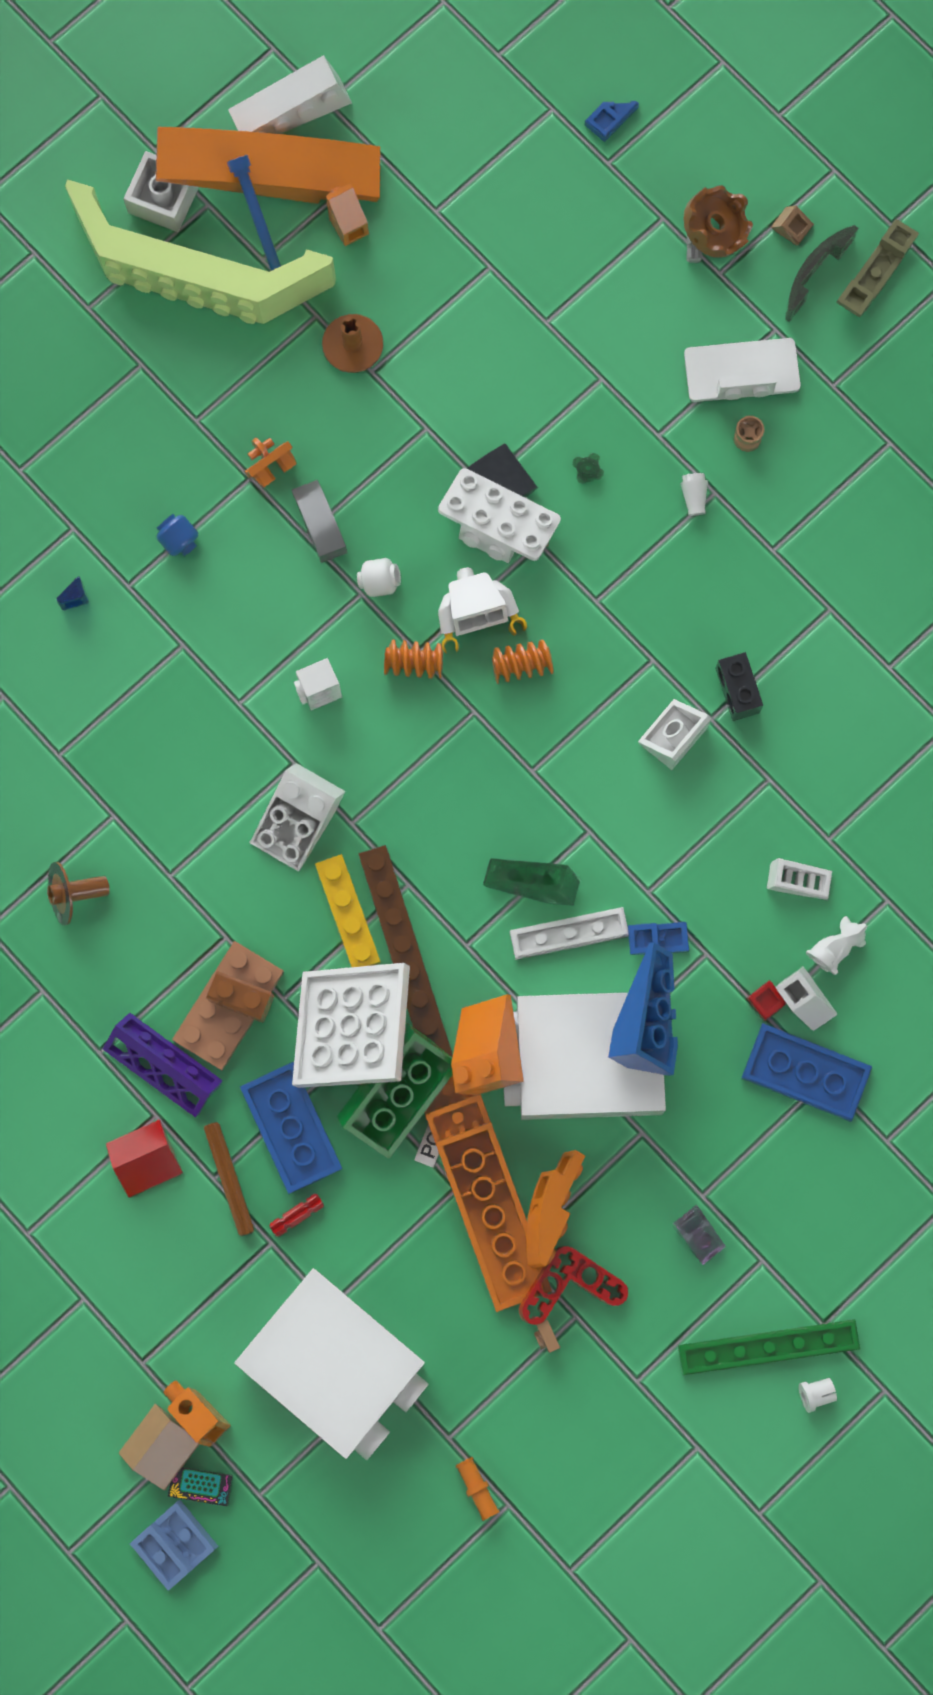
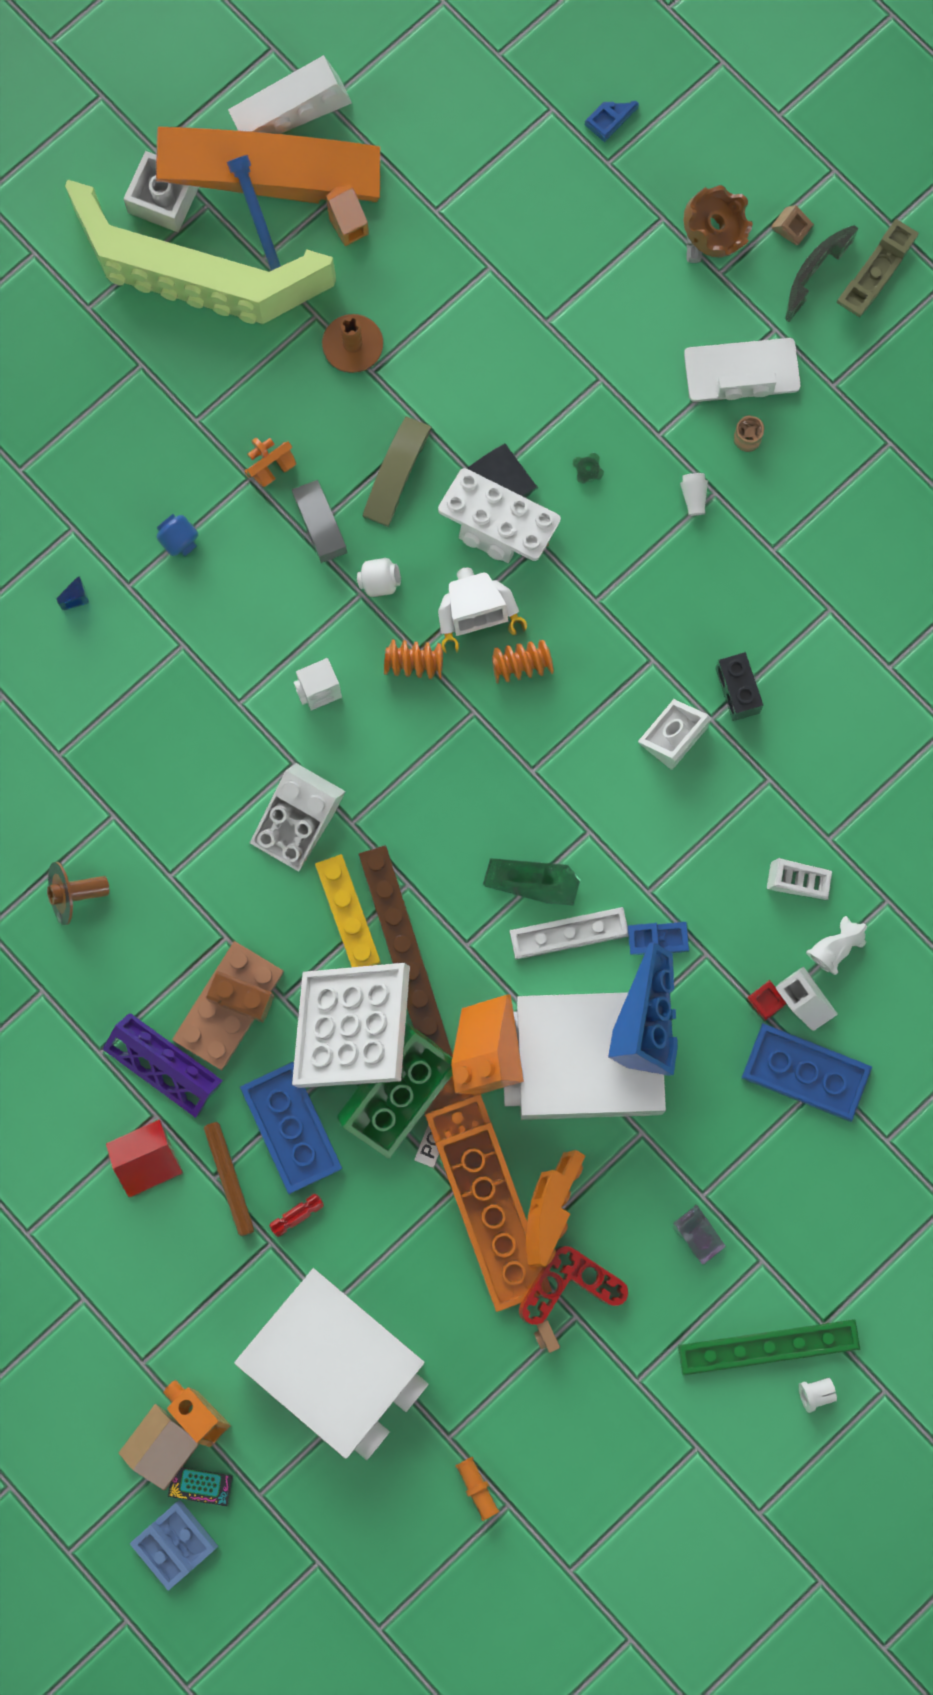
none -> olive slope [363,416,432,527]

